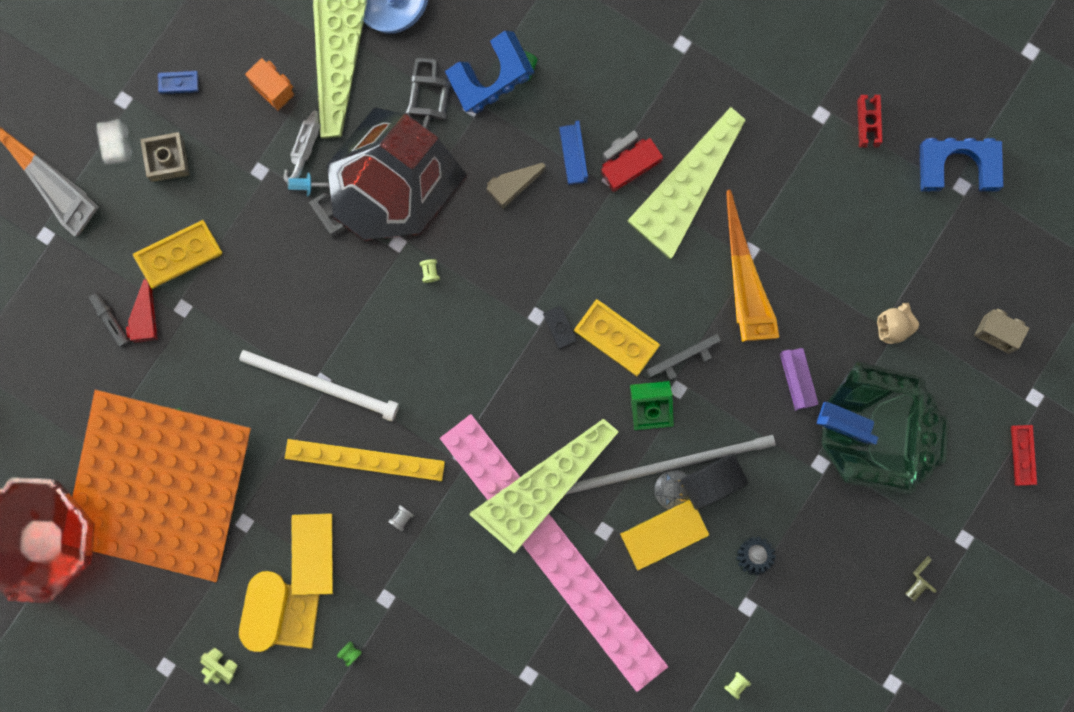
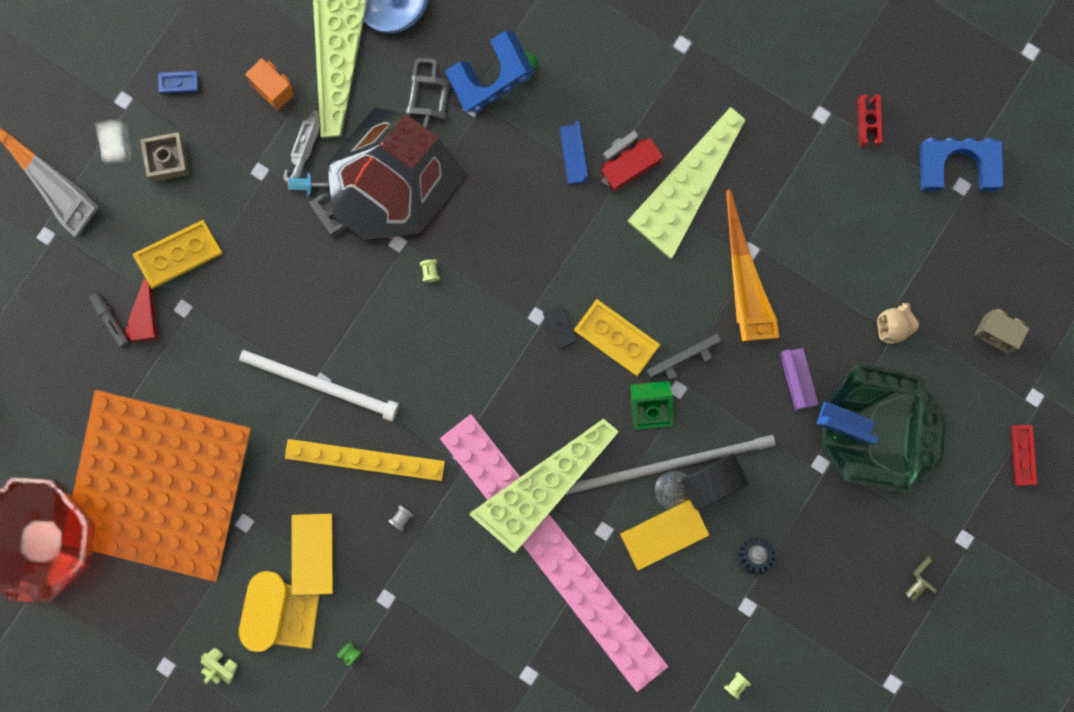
dark tan slope [486,163,545,209] -> none

